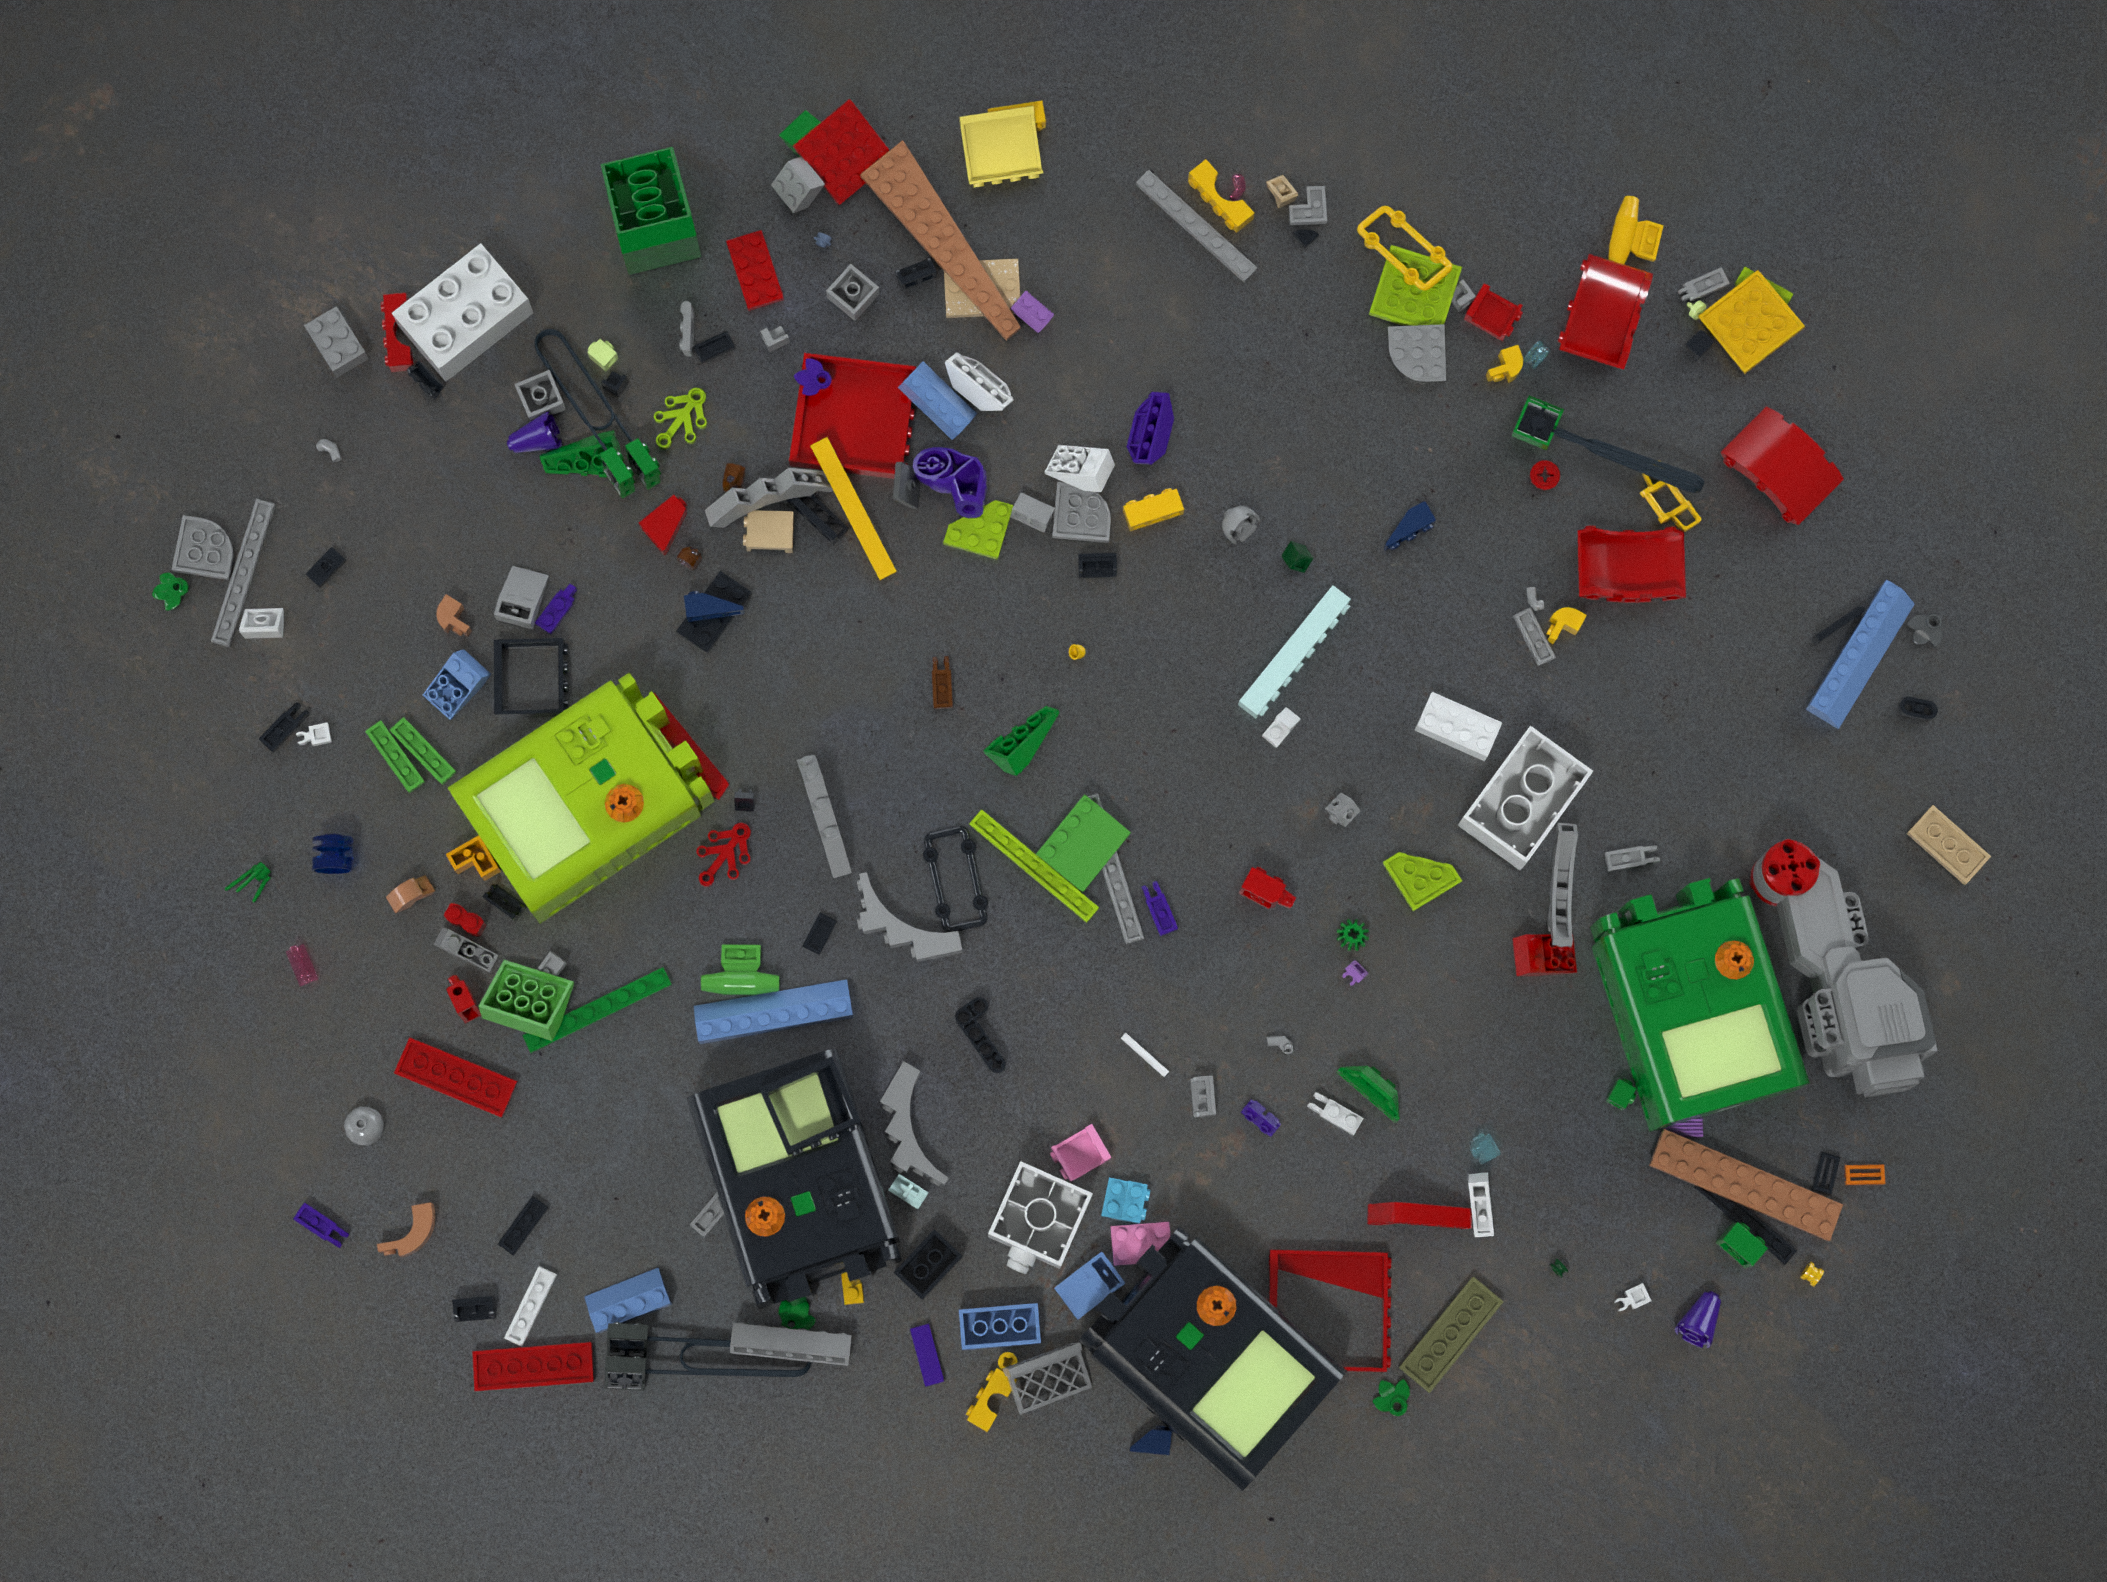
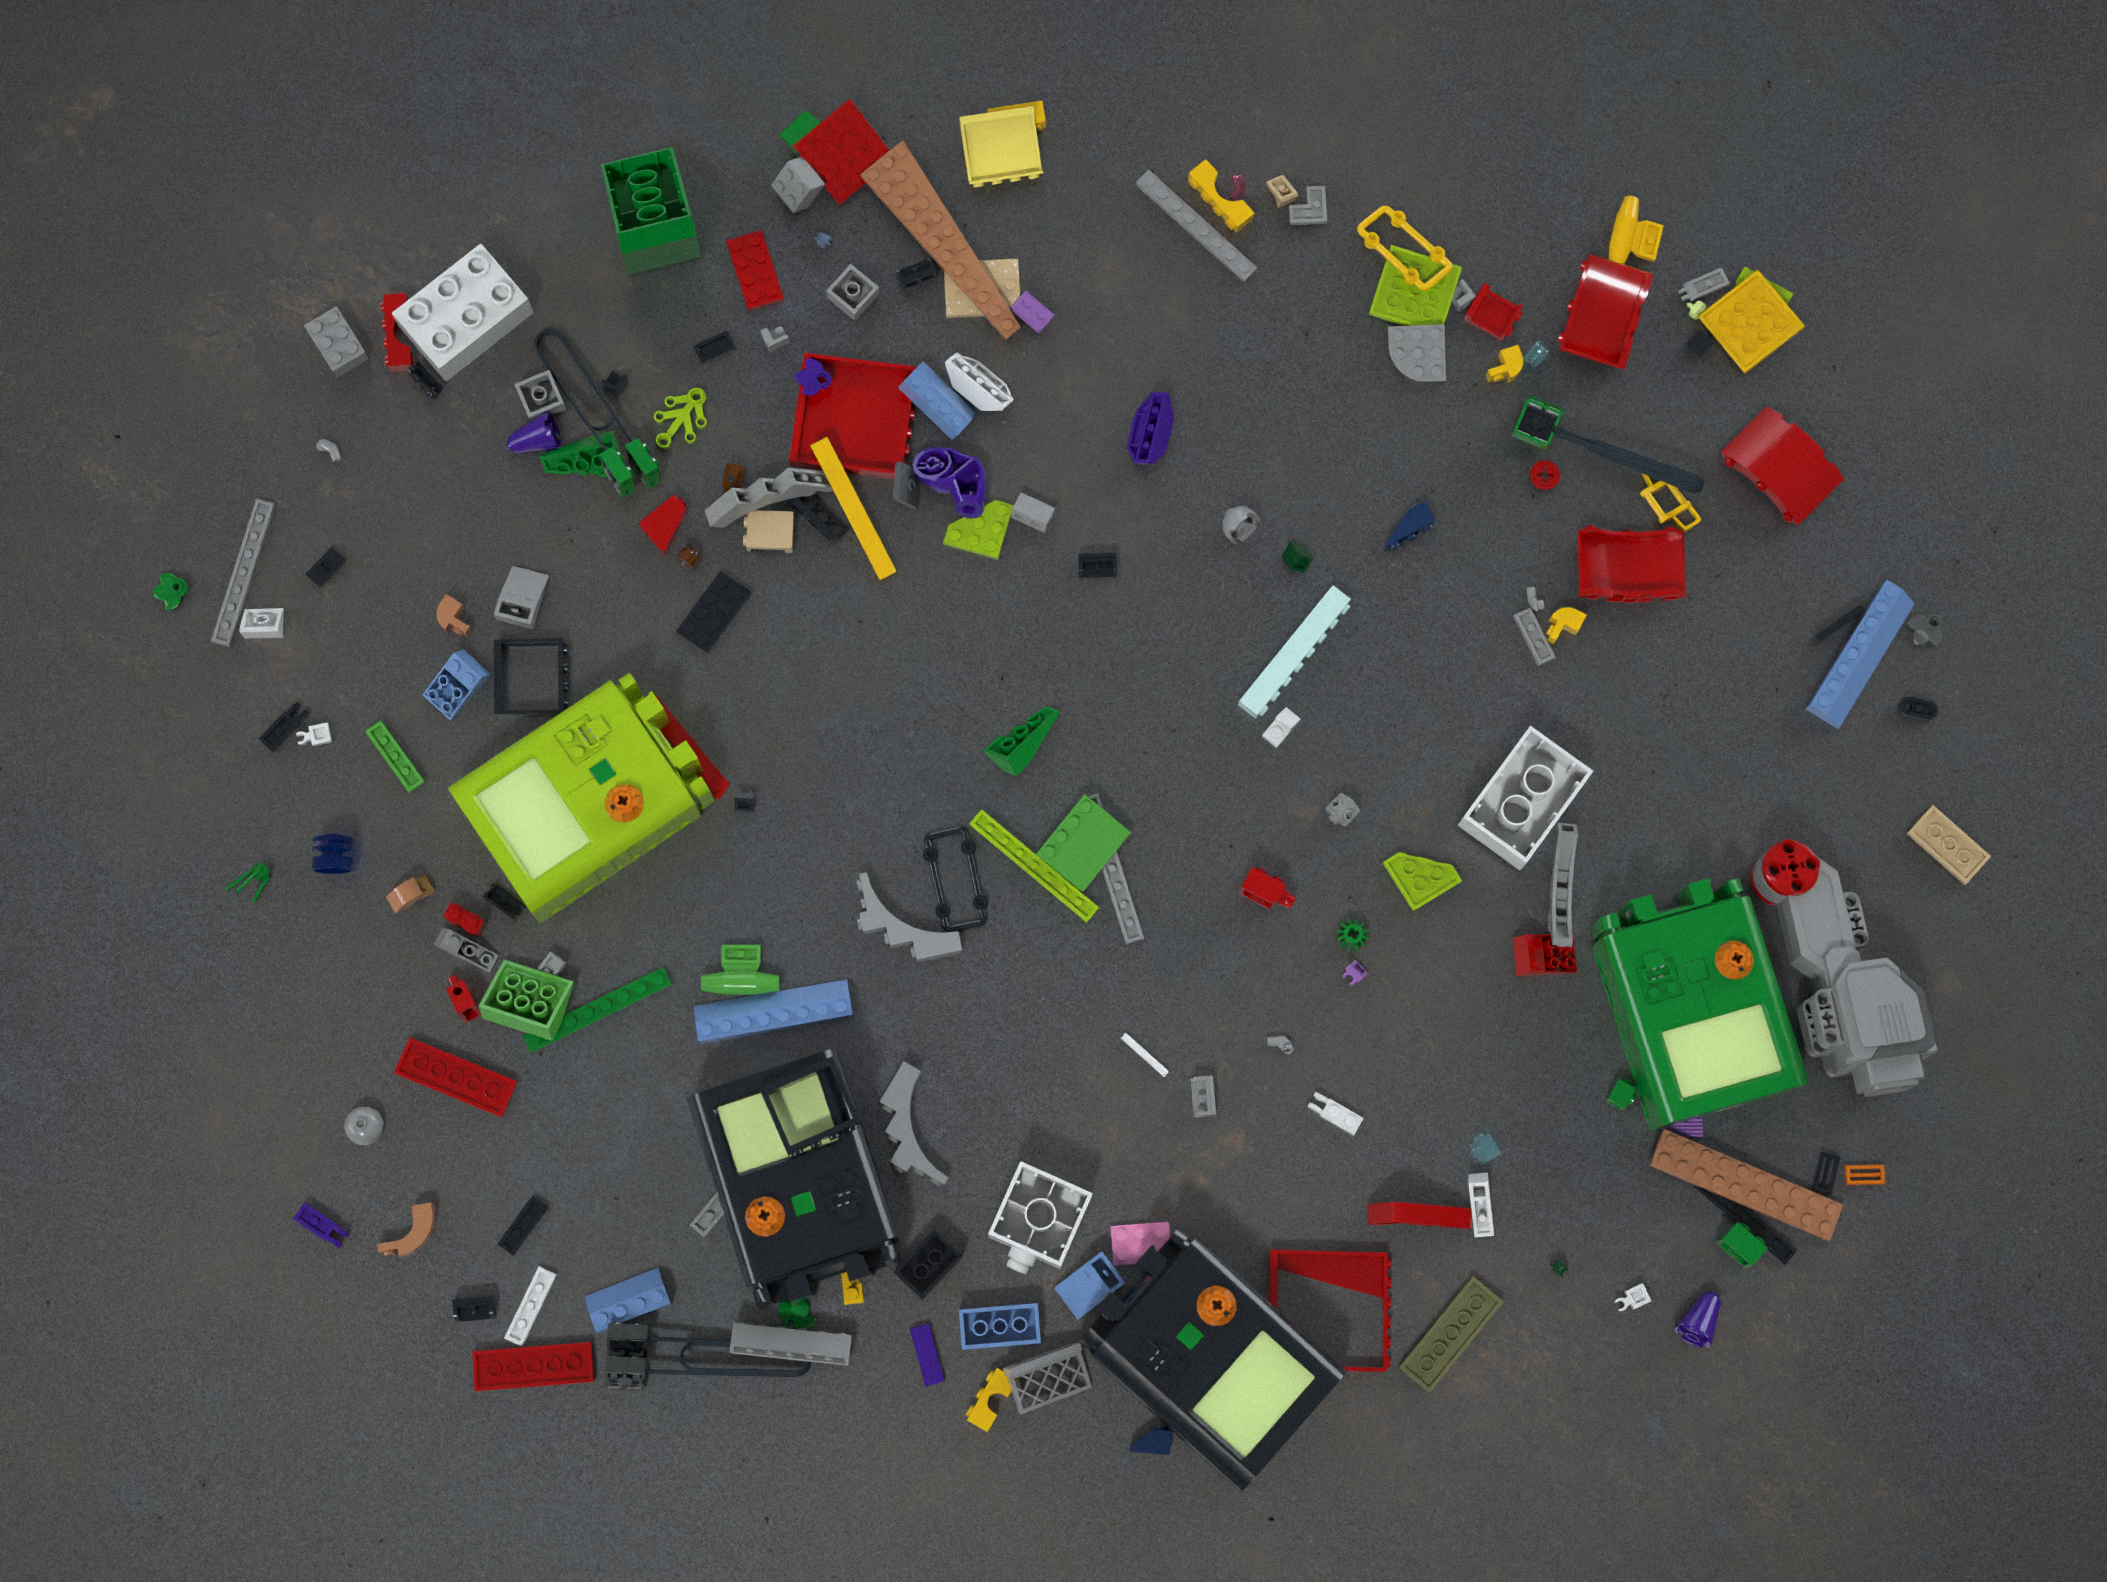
light grey plate [171,515,234,580] -> none
clear pink hinge [286,944,318,987] -> none
bright green plate [390,717,457,785] -> none
light orange brick [446,835,501,881] -> none
dark purple hinge [535,584,577,635] -> none
yellowish green brick [587,339,619,372] -> none
light grey hinge [679,301,695,356] -> none
dark blue slope [684,591,745,622] -> none
red plant [696,823,751,887] -> none
light grey arch [797,754,852,878] -> none
black tile [802,912,837,956] -> none
light aqua hips [888,1174,929,1209] -> none
reddish brown hinge [932,656,953,709] -> none
black beam [955,997,1006,1075] -> none
yellow wheel [998,1352,1018,1371] -> none
white slope [1045,445,1115,492] -> none
bright pink panel [1050,1124,1111,1182] -> none
light grey plate [1052,481,1111,543] -> none
yellow hinge [1069,644,1085,660] -> none
medium azure plate [1101,1177,1151,1224] -> none
yellow brick [1123,488,1184,532] -> none
dark purple hinge [1141,881,1178,937] -> none
dark purple hinge [1241,1099,1281,1137] -> none
black tile [1293,229,1319,248] -> none
green wedge [1336,1065,1400,1123] -> none
green plate [1373,1379,1410,1416] -> none
white brick [1415,692,1502,761] -> none
light grey hinge [1604,845,1660,872] -> none
yellow wheel [1800,1262,1824,1287] -> none

